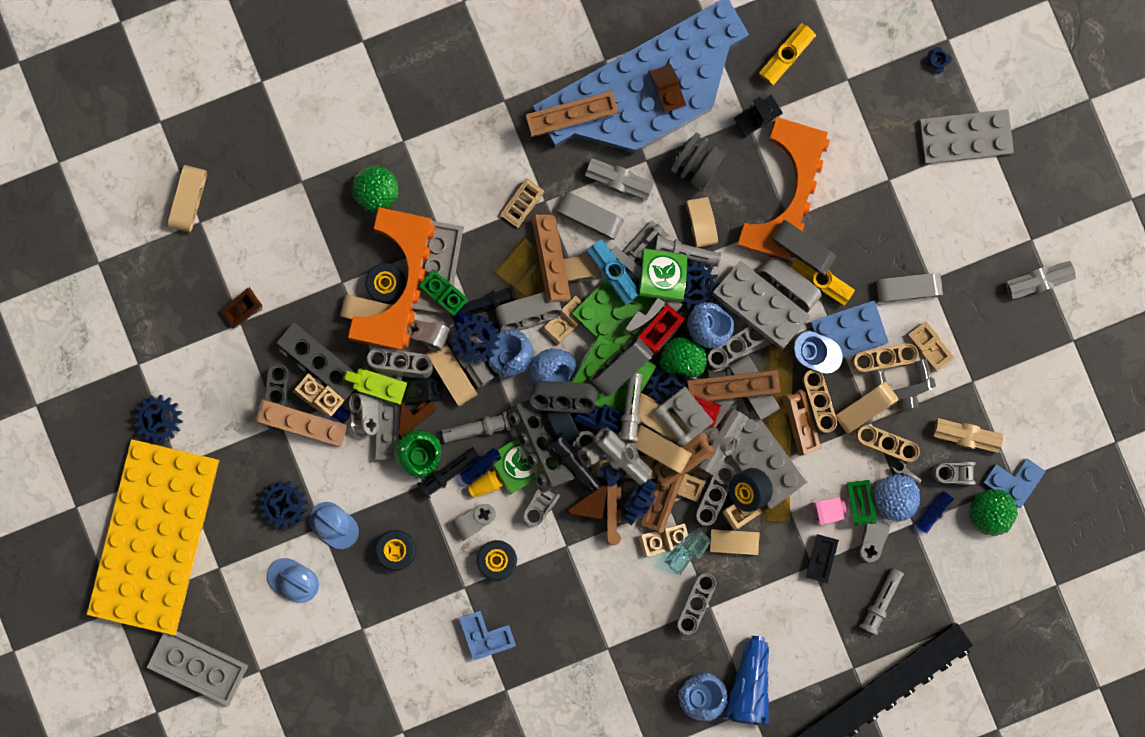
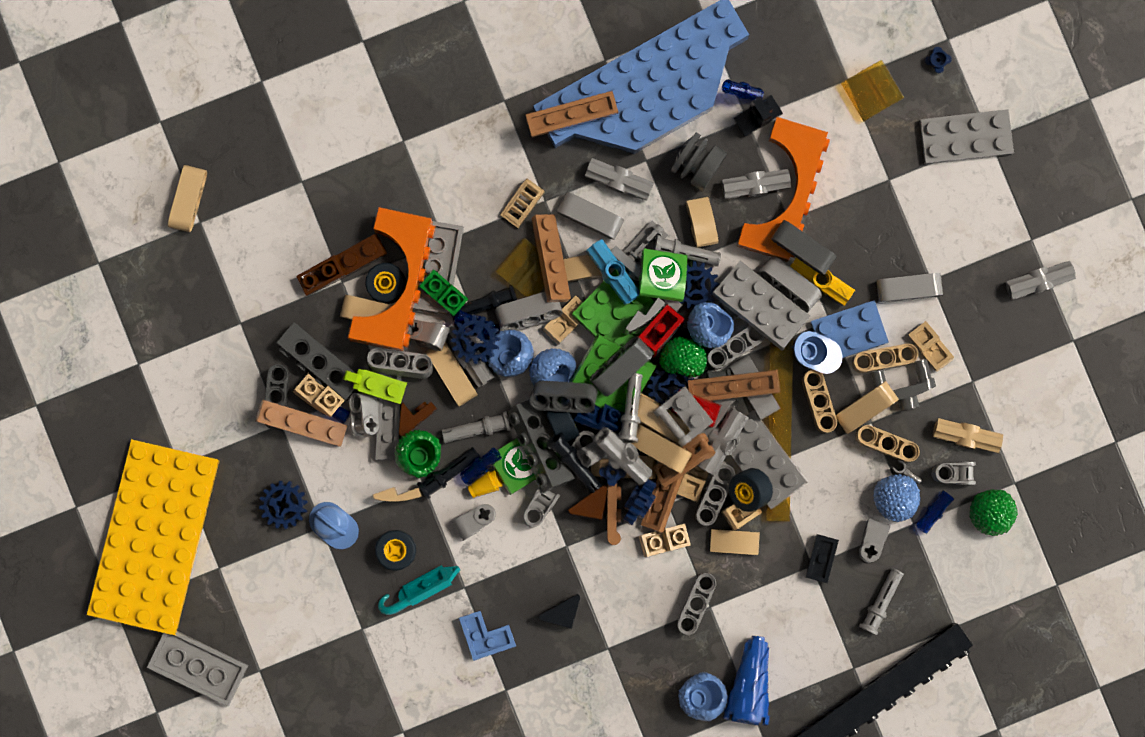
dark blue gear [134,395,184,443] -> none
reddish brown slope [221,287,263,329] -> none
medium blue piece [267,558,319,603] -> none
green hair [352,165,398,212] -> none
black bracket [405,377,442,404] -> none
black wheel [477,540,517,581] -> none
reddish brown slope [649,64,686,114] -> none
clear light blue slope [664,529,711,575] -> none
yellow piece [758,23,816,87] -> none
medium nougat plate [782,389,821,455] -> none
bright pink slope [811,497,847,525] -> none
green tile [847,480,877,526] -> none
medium blue plate [983,458,1046,508] -> none
none -> reddish brown slope [296,234,387,296]
none -> tan slope [373,487,423,502]
none -> teal plate [378,565,461,615]
none -> black slope [539,594,580,629]
none -> clear blue pin [722,79,764,100]
none -> light grey piece [722,169,791,199]
none -> clear yellow slope [841,60,904,122]

